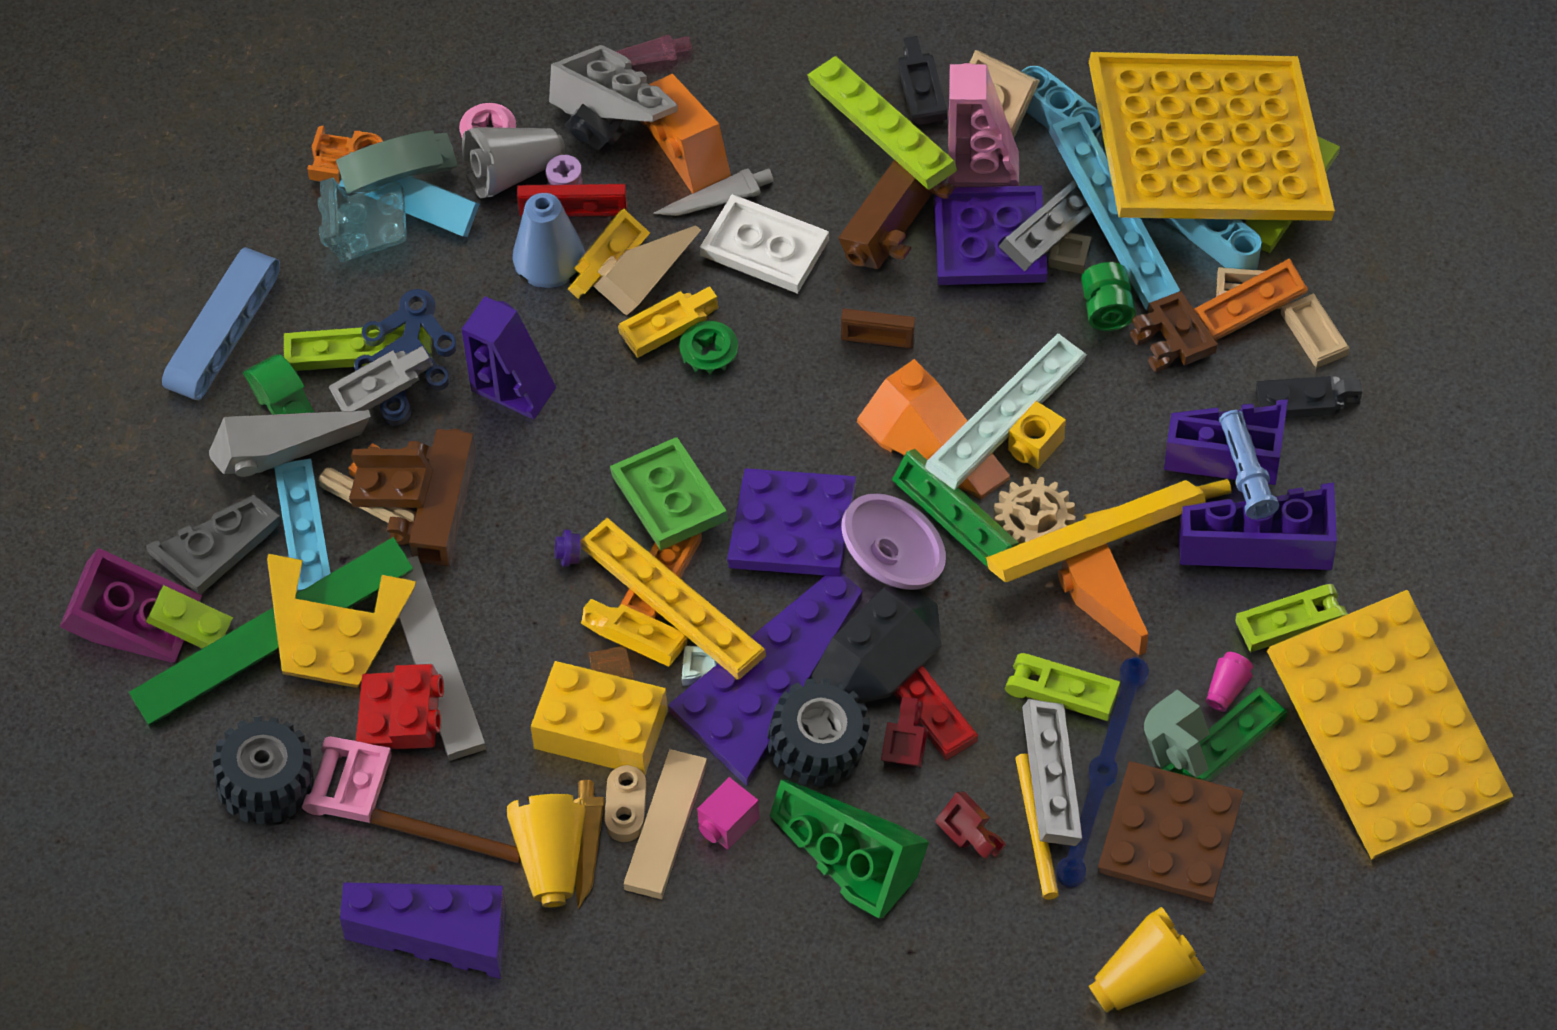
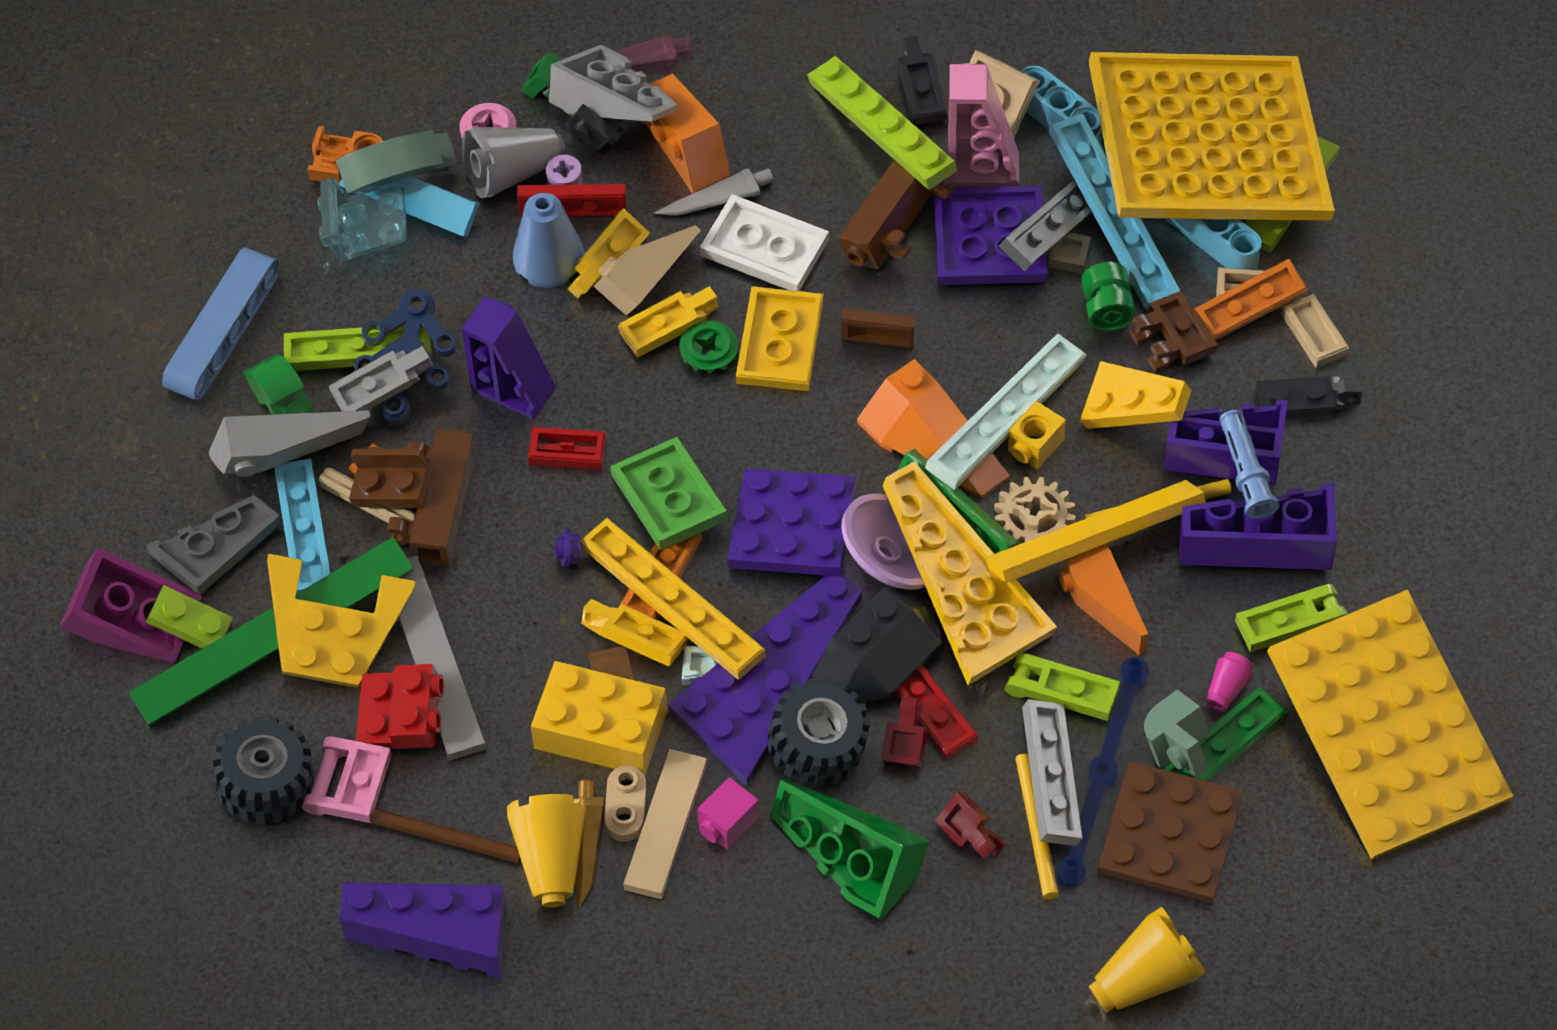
none -> green tile [521,51,561,99]
none -> red tile [528,427,607,470]
none -> yellow tile [736,287,824,391]
none -> yellow wing [883,461,1057,685]
none -> yellow wing [1080,361,1192,429]

